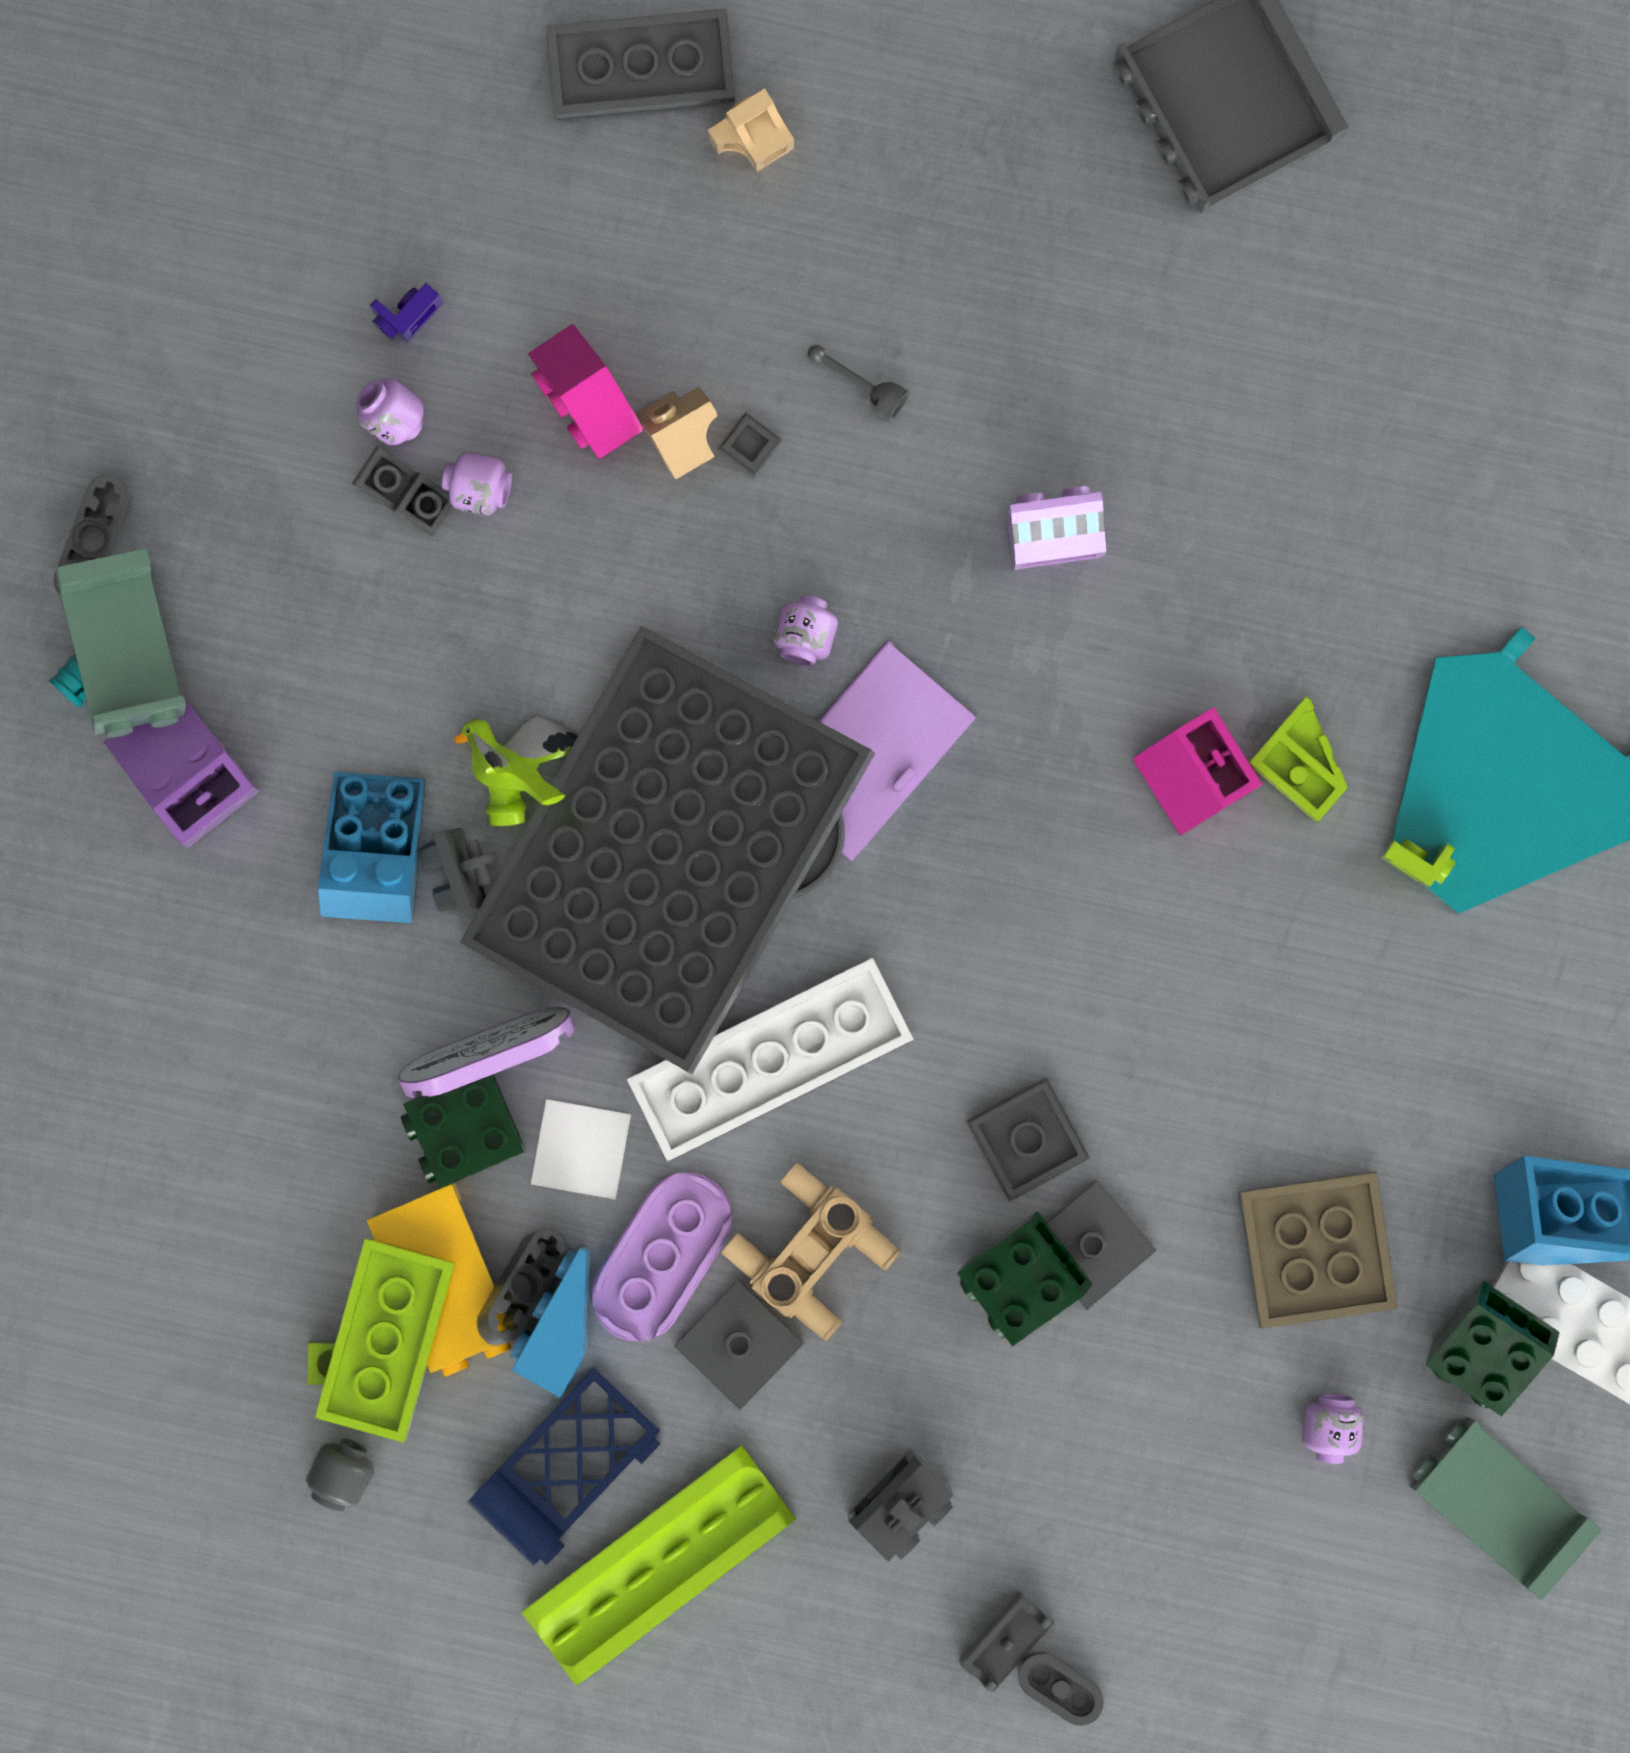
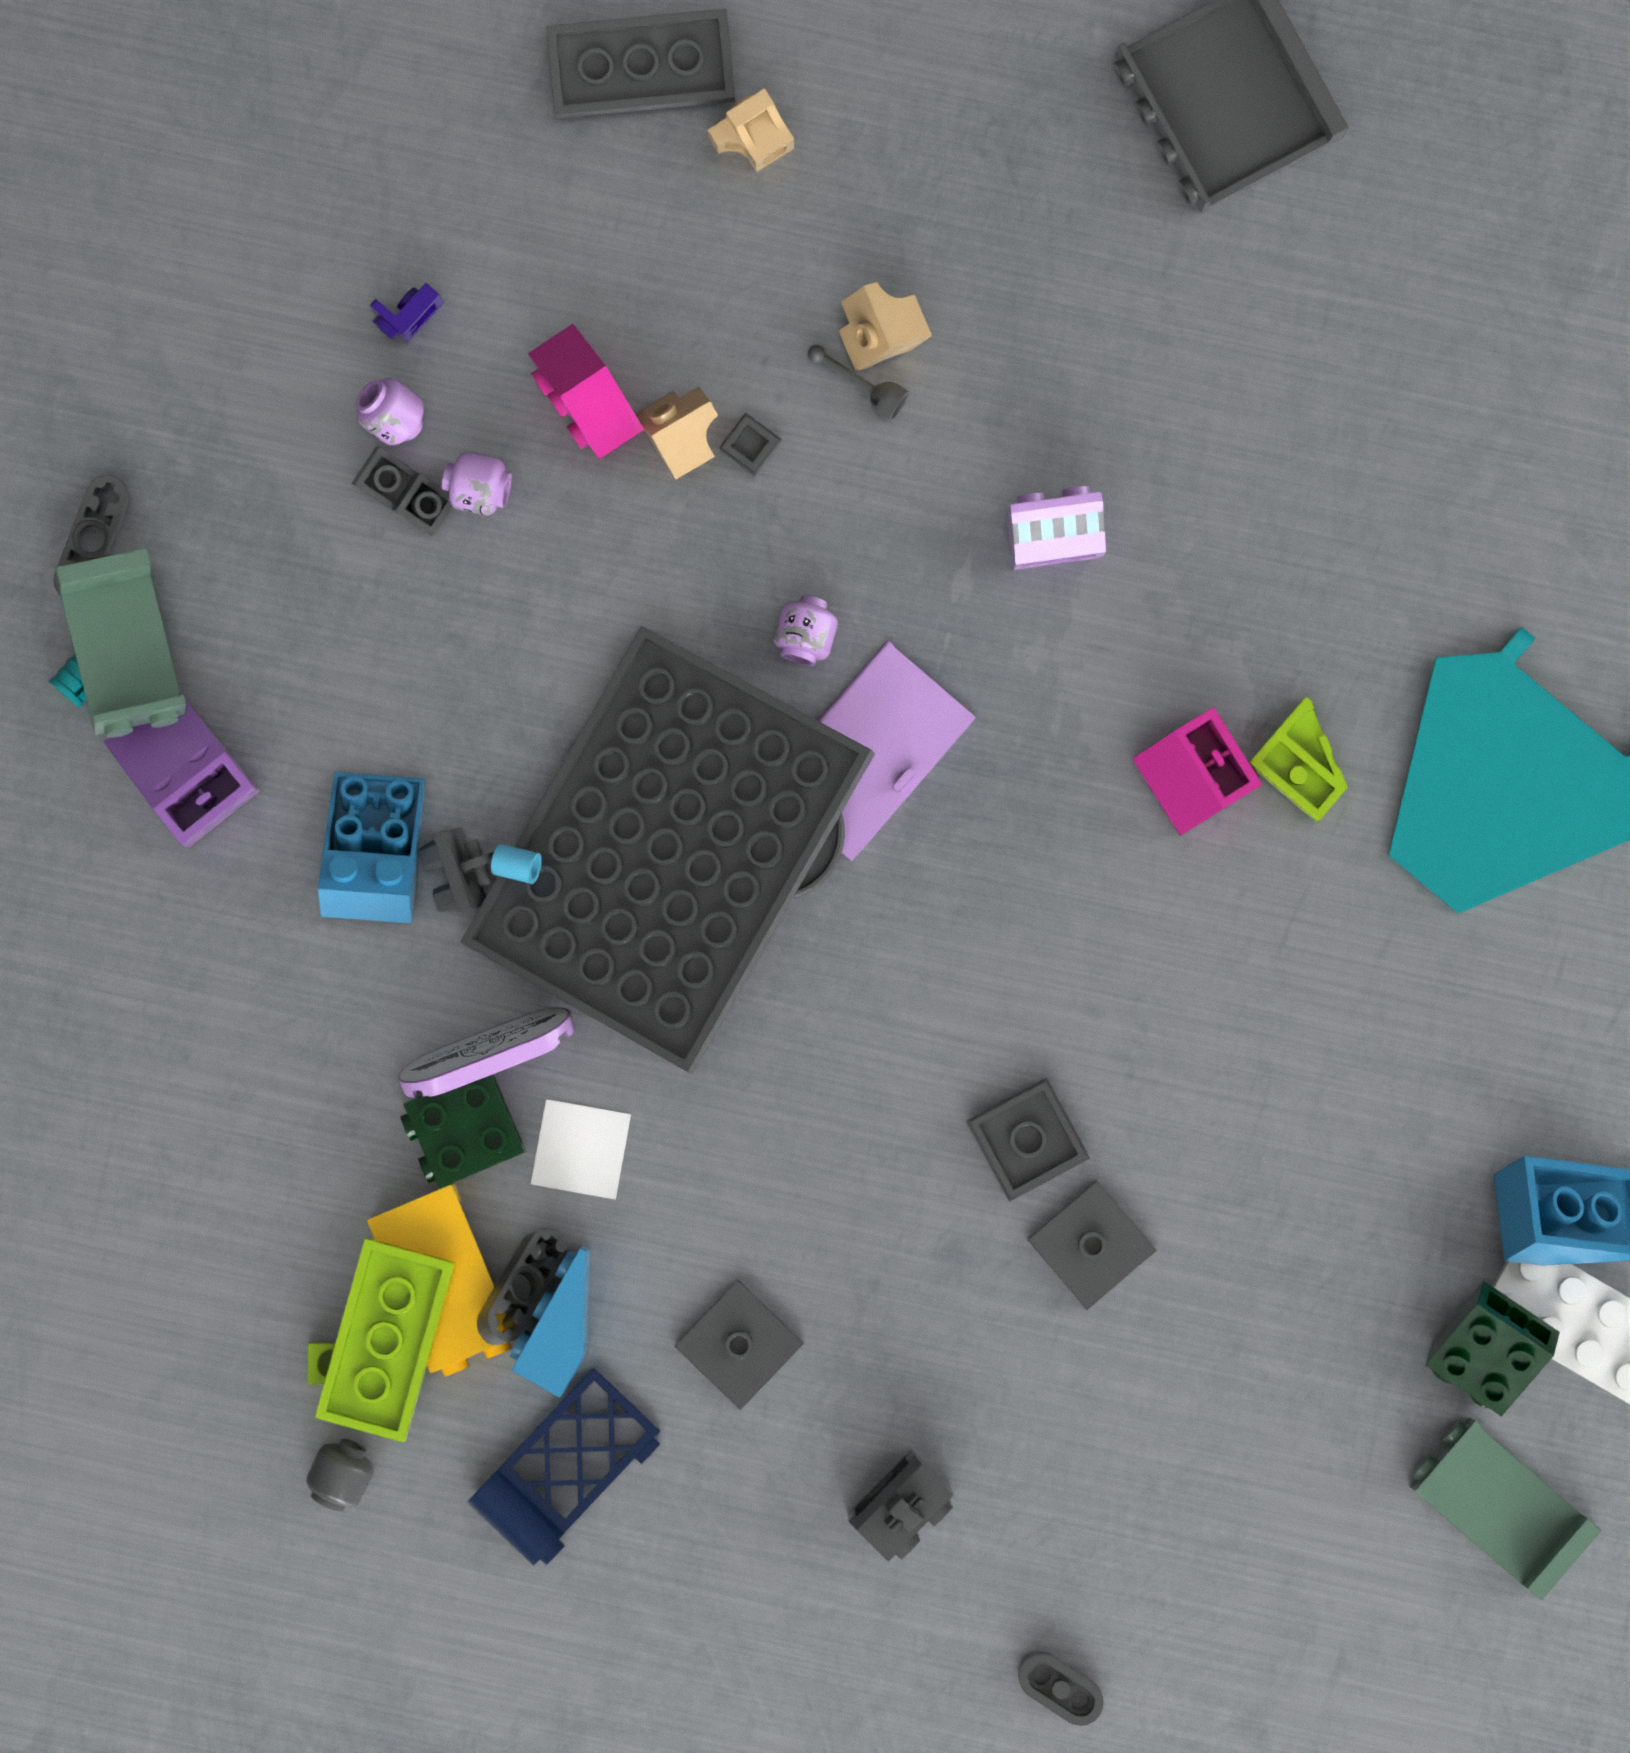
lime animal [454,716,578,826] -> none
lime plate [521,1445,796,1686] -> none
lavender tile [592,1172,732,1341] -> none
white plate [627,958,914,1161] -> none
tan piece [721,1163,902,1342] -> none
dark green brick [957,1211,1093,1347] -> none
dark grey hinge [959,1591,1054,1692] -> none
dark tan plate [1239,1172,1397,1329] -> none
lavender head [1302,1394,1365,1464] -> none
lime bracket [1380,839,1456,887] -> none
none -> medium azure hinge [491,844,542,884]
none -> tan brick [839,282,932,372]

